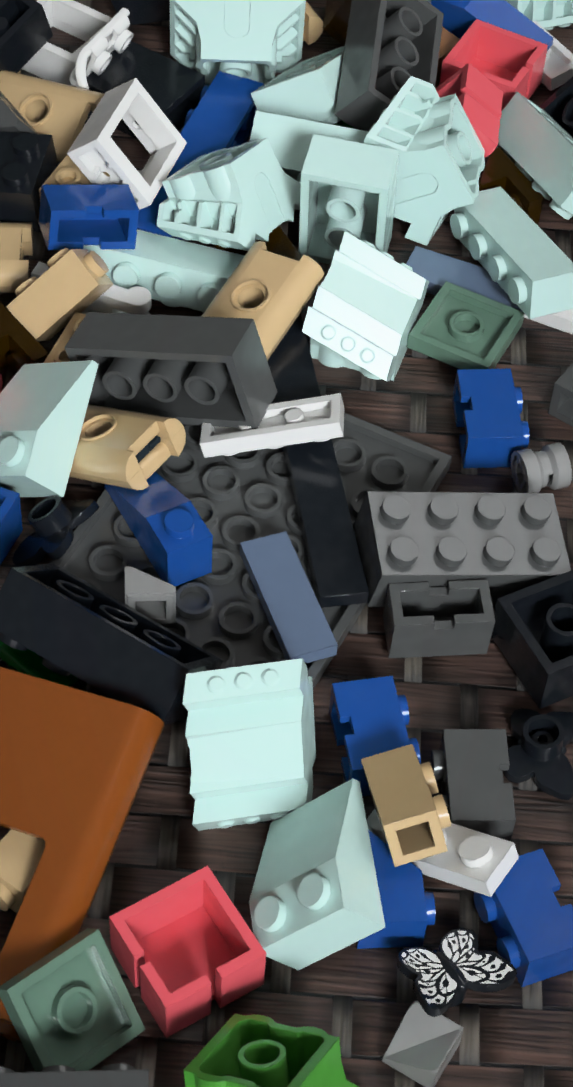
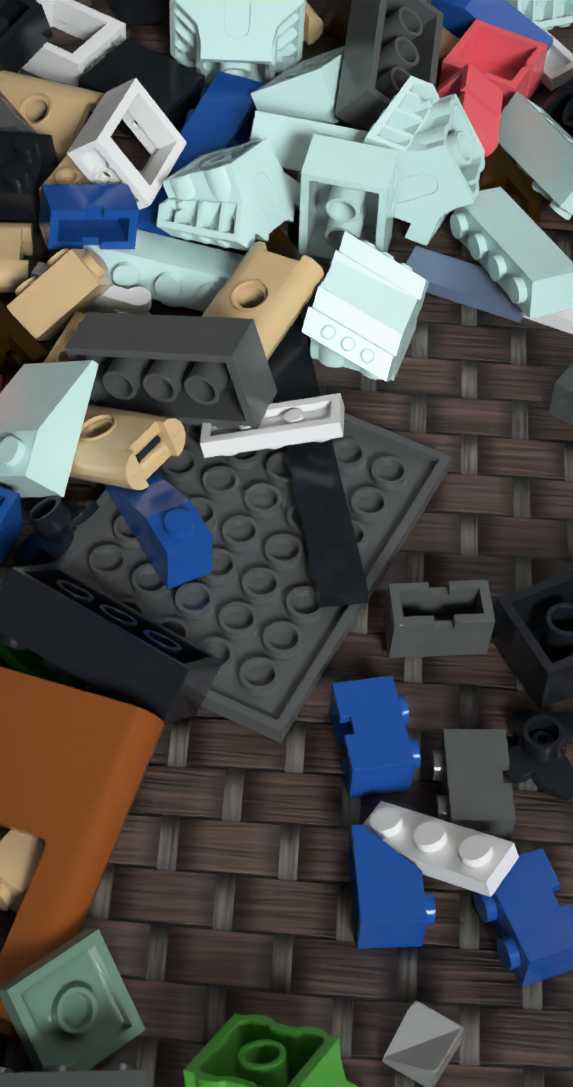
white piece [69,7,134,90] -> none
coral piece [109,865,266,1038] -> none
light grey slope [124,566,176,624] -> none
light aqua slope [182,658,316,831] -> none
sand blue tile [240,531,338,664] -> none
light aqua slope [249,778,386,971] -> none
brick [354,491,571,607] -> none
tan brick [361,744,452,867] -> none
black animal [397,928,517,1017] -> none
sand green plate [407,281,525,370] -> none
blue brick [452,368,529,469] -> none
light grey wheel [511,442,572,493] -> none

